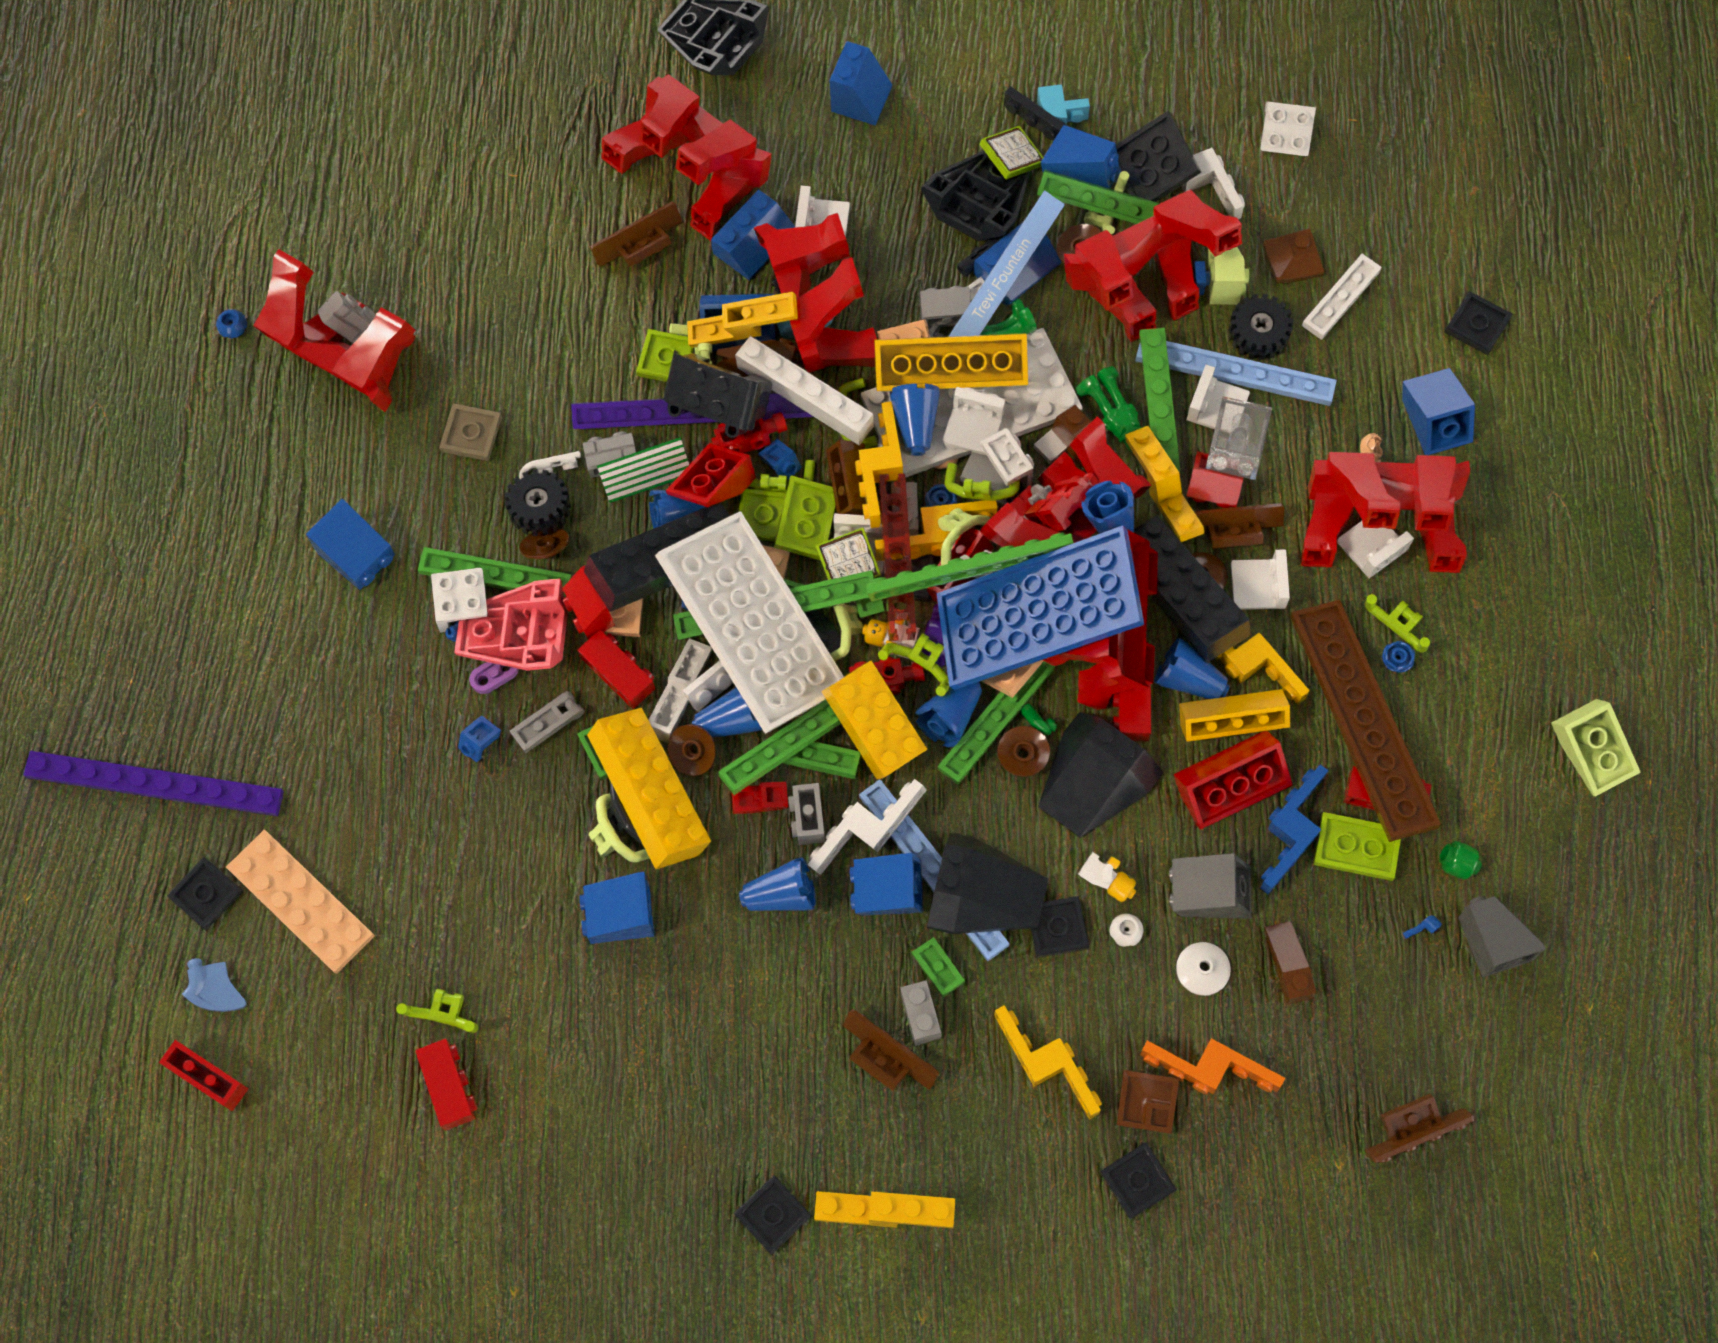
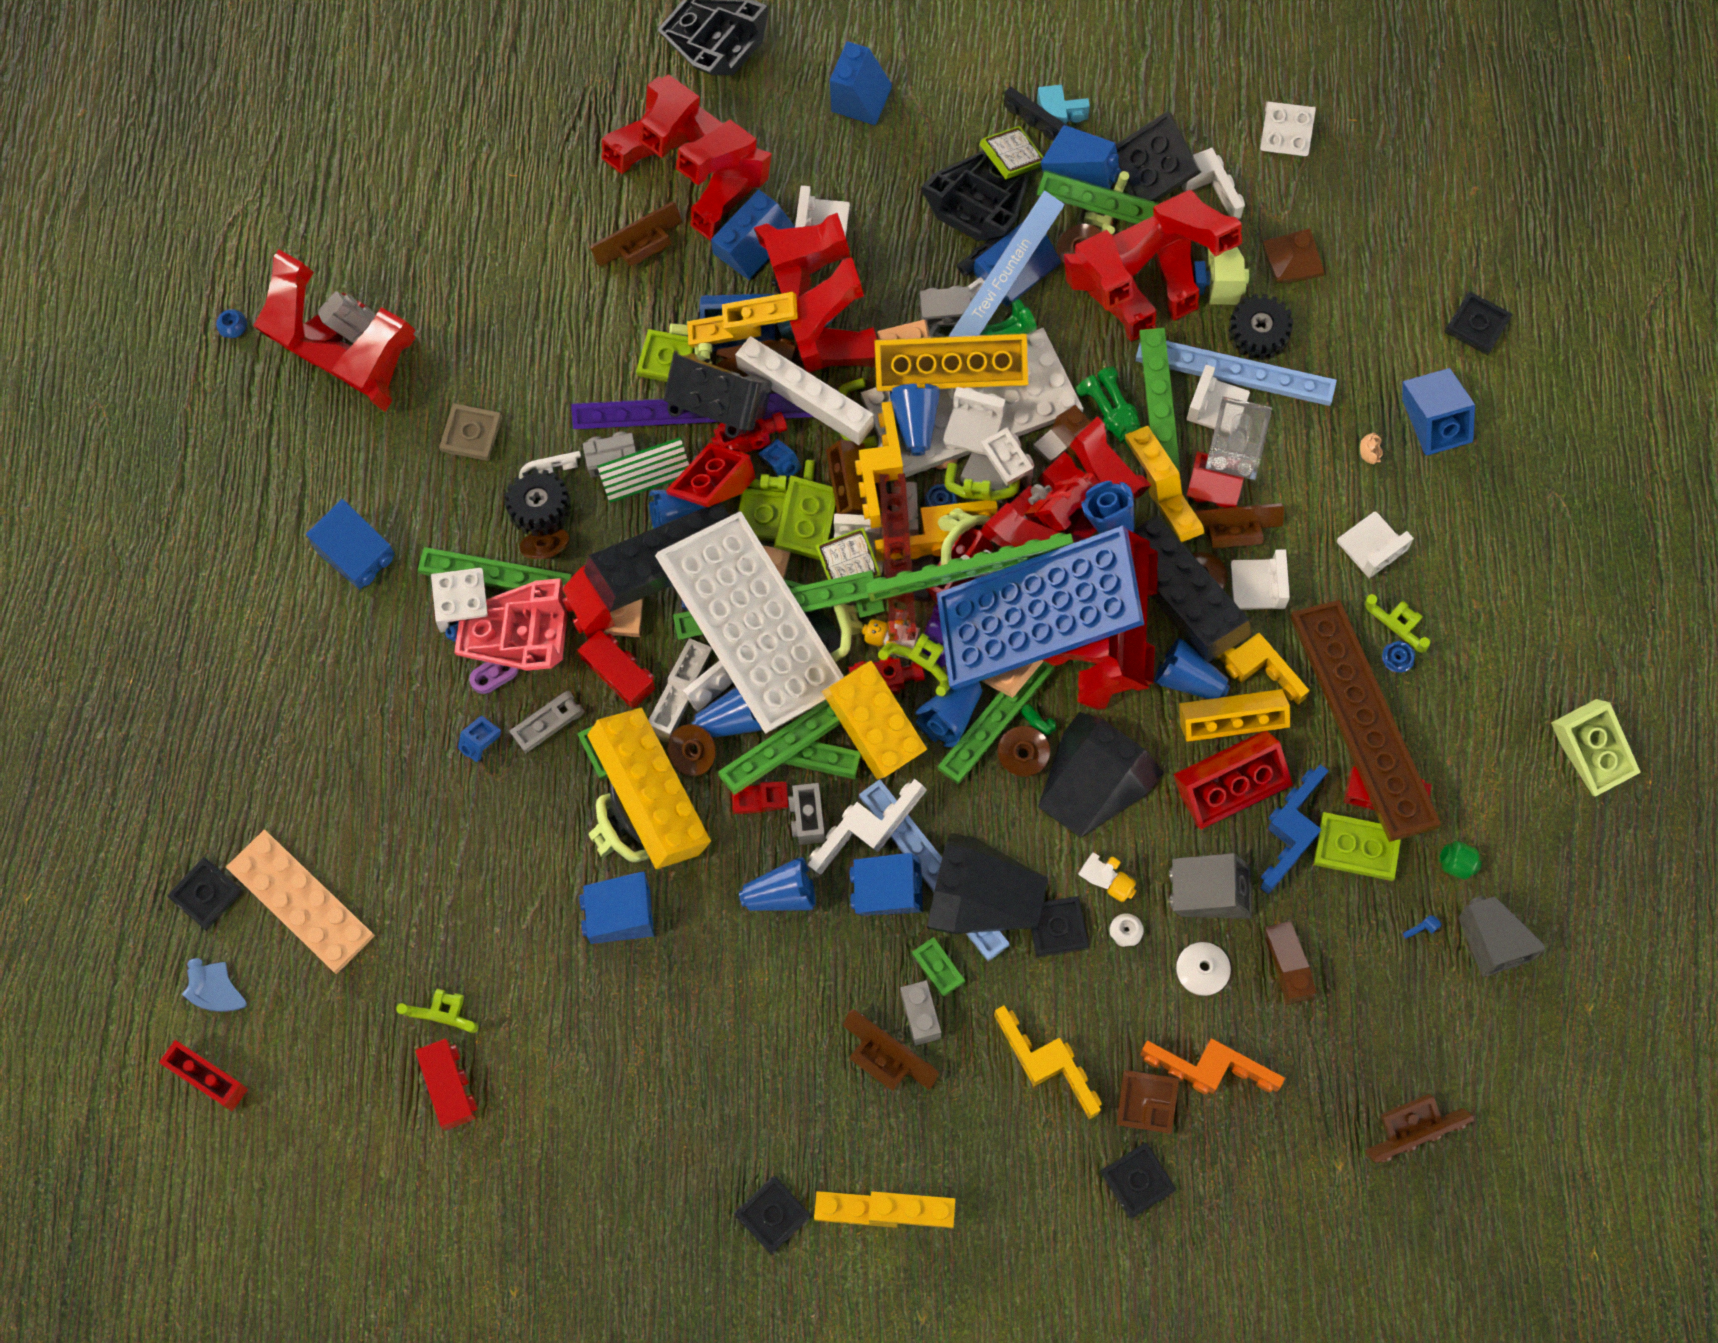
dark purple plate [23,751,284,816] -> none
red brick [1113,684,1151,741] -> none
red animal [1301,452,1470,573] -> none
white plate [1302,254,1382,340] -> none

